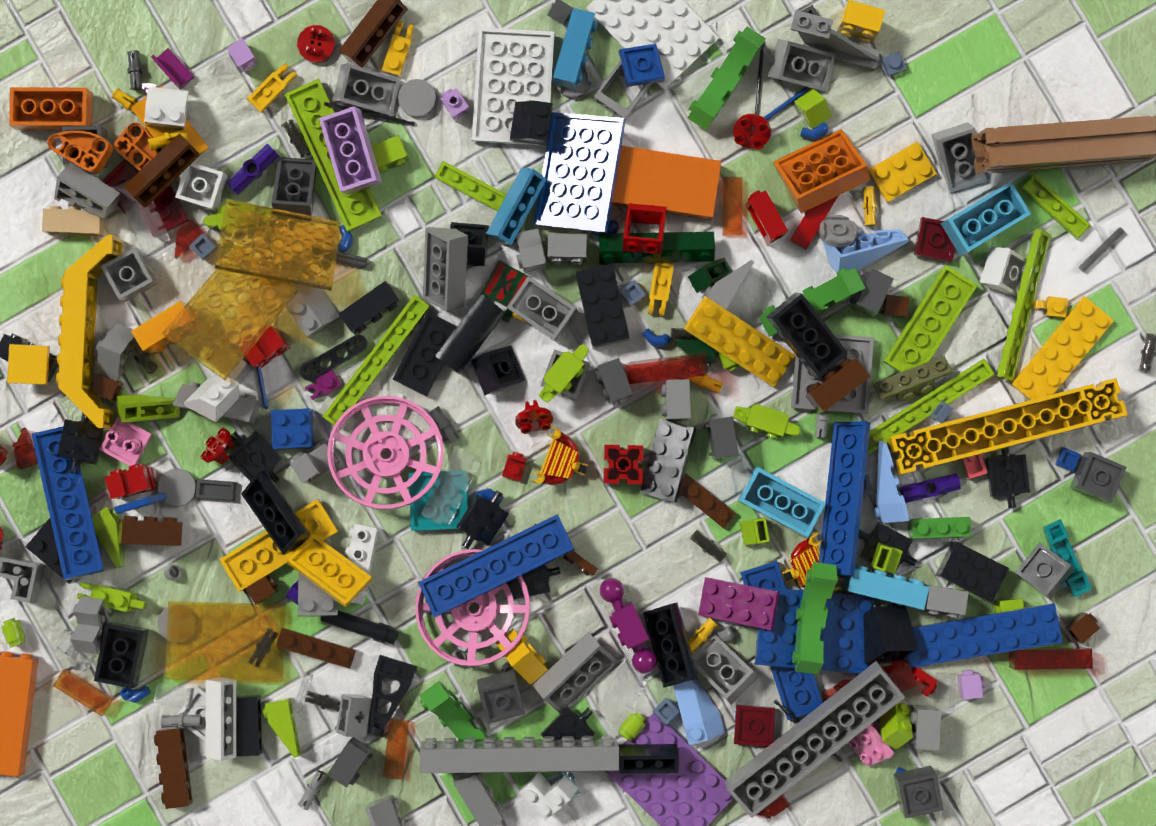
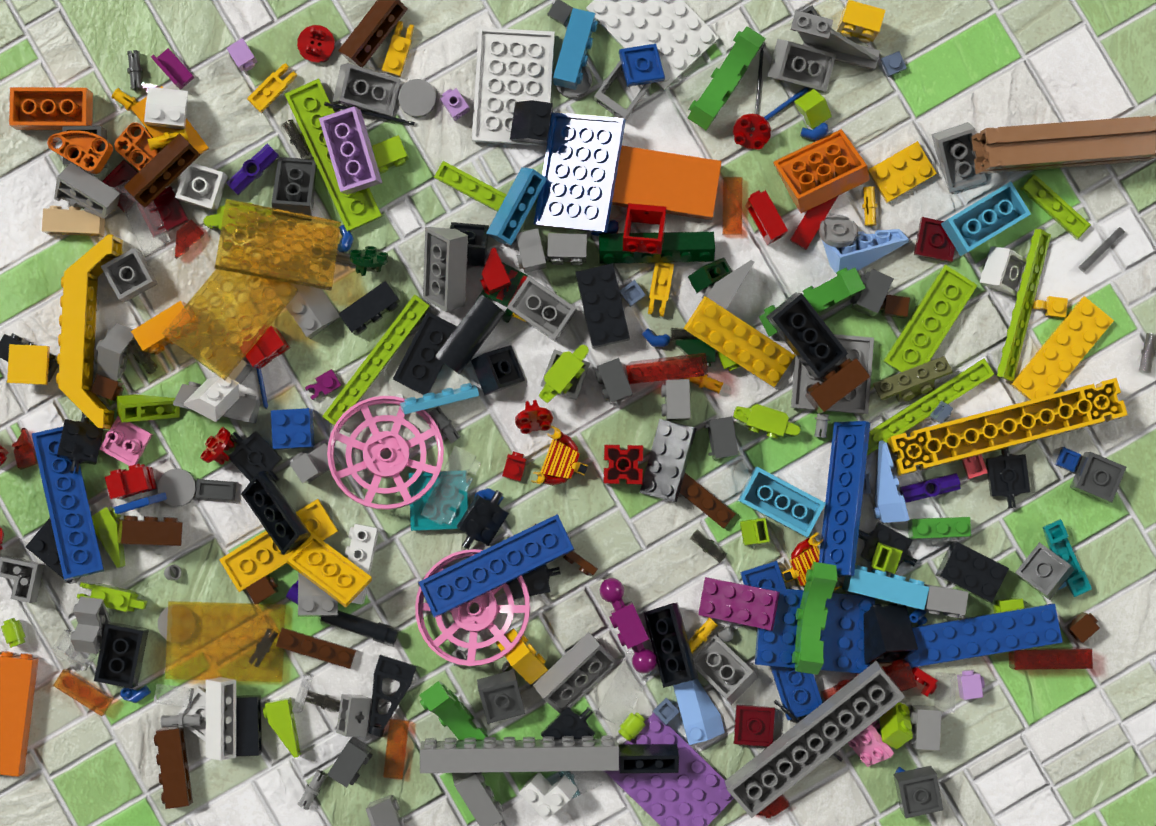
sand blue plate [189,233,217,261] -> none
black beam [300,335,368,381] -> none
none -> dark green plate [350,246,388,276]
none -> medium azure plate [400,383,479,414]
none -> red slope [480,247,511,295]
none -> blue arm [909,609,927,626]

